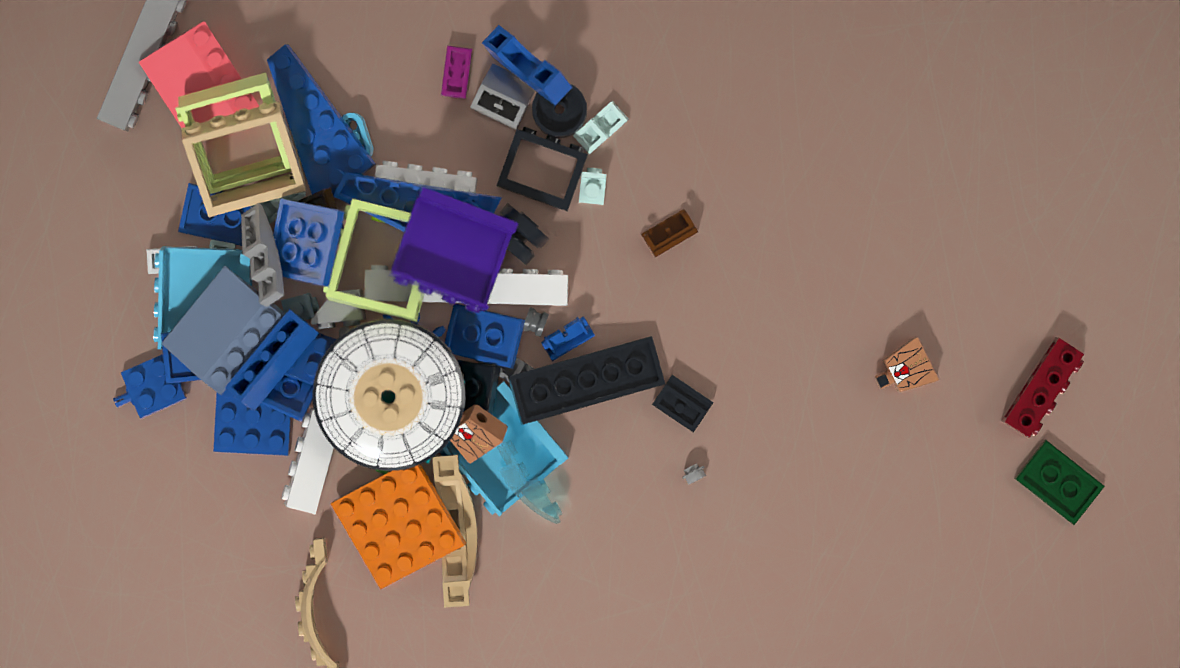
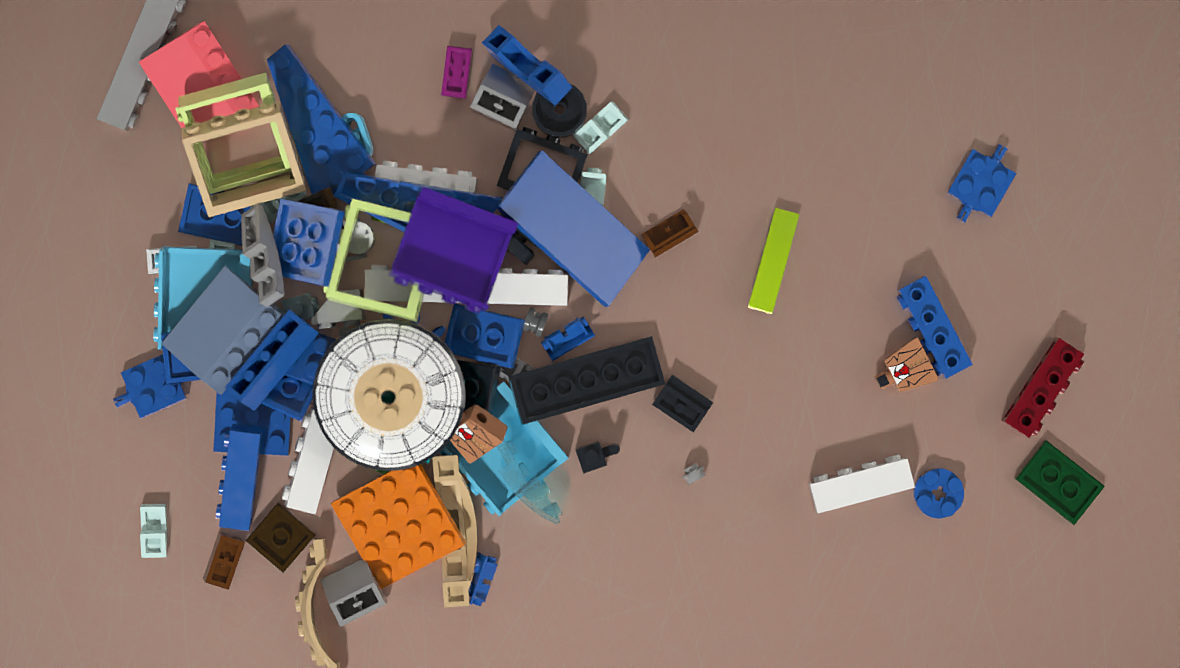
none -> light aqua slope [140,504,167,558]
none -> reddish brown hinge [203,531,245,590]
none -> blue brick [216,424,263,531]
none -> dark brown plate [245,502,316,573]
none -> light grey slope [320,559,388,627]
none -> white piece [337,218,375,262]
none -> blue hinge [469,551,498,606]
none -> tile [496,150,650,307]
none -> black brick [575,441,620,474]
none -> lime slope [748,207,799,314]
none -> white brick [808,454,915,513]
none -> blue brick [896,276,973,379]
none -> blue plate [913,468,964,519]
none -> blue plate [948,144,1017,223]

